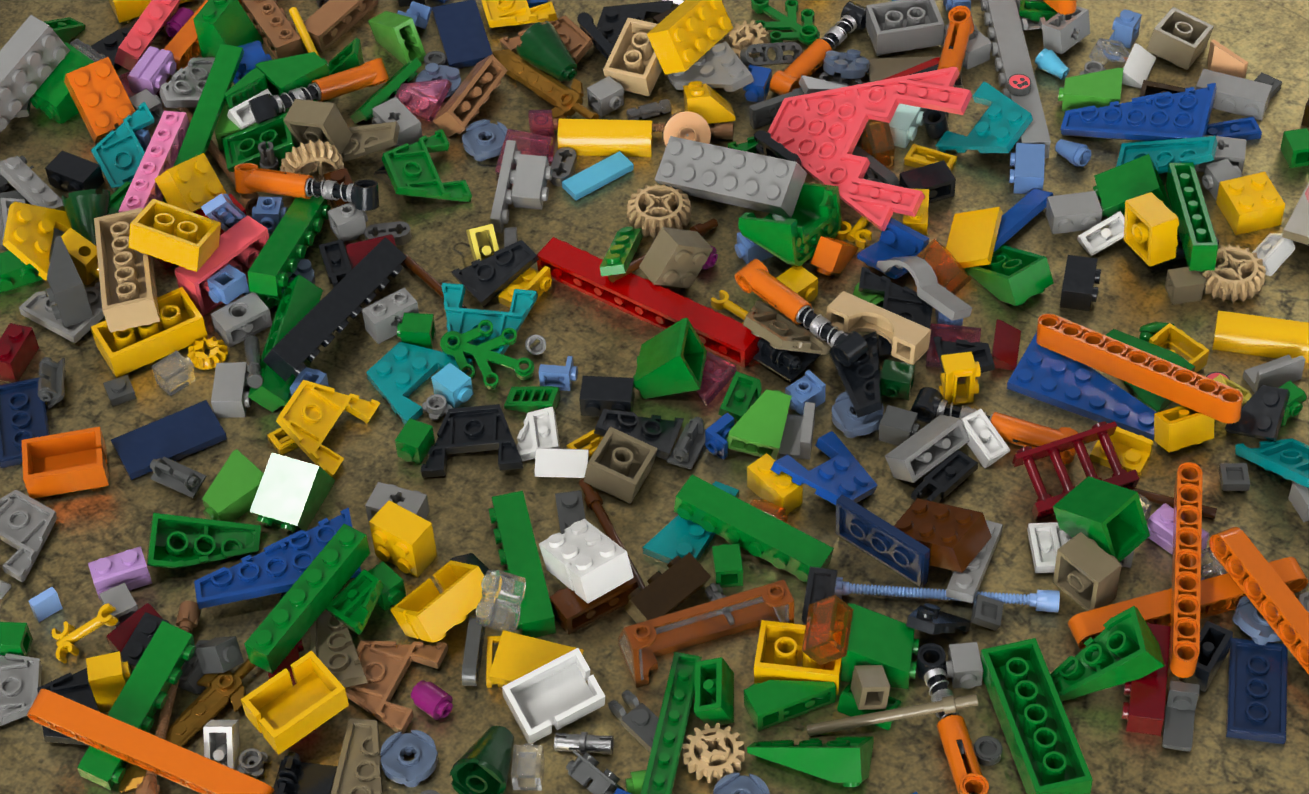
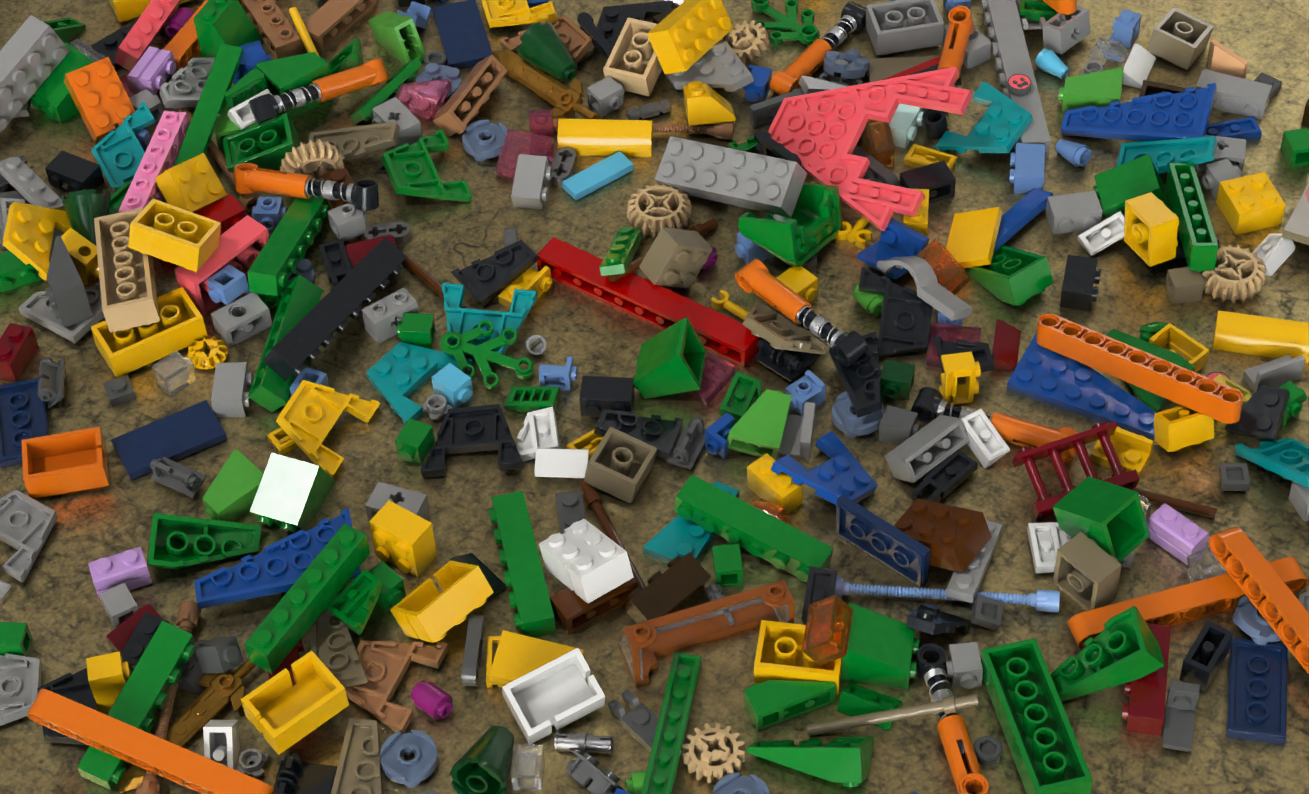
light blue tile [29,587,63,623] -> none
yellow bar [51,603,118,664] -> none
medium blue piece [201,193,247,232] -> none
dark grey piece [244,335,263,388] -> none
flat silver pin [258,141,279,171] -> none
dark tan brick [283,99,352,155] -> none
light yellow slope [466,224,499,261] -> none
clear brick [476,570,526,632] -> none
light grey plate [490,140,521,233] -> none
light nougat piece [662,111,711,148] -> none
green brick [694,657,734,727] -> none
dark grey beam [740,42,803,66] -> none
orange slope [810,236,859,276] -> none
tan arch [826,291,931,365] -> none
dark tan brick [851,665,890,710] -> none
orange beam [1170,462,1203,678] -> none

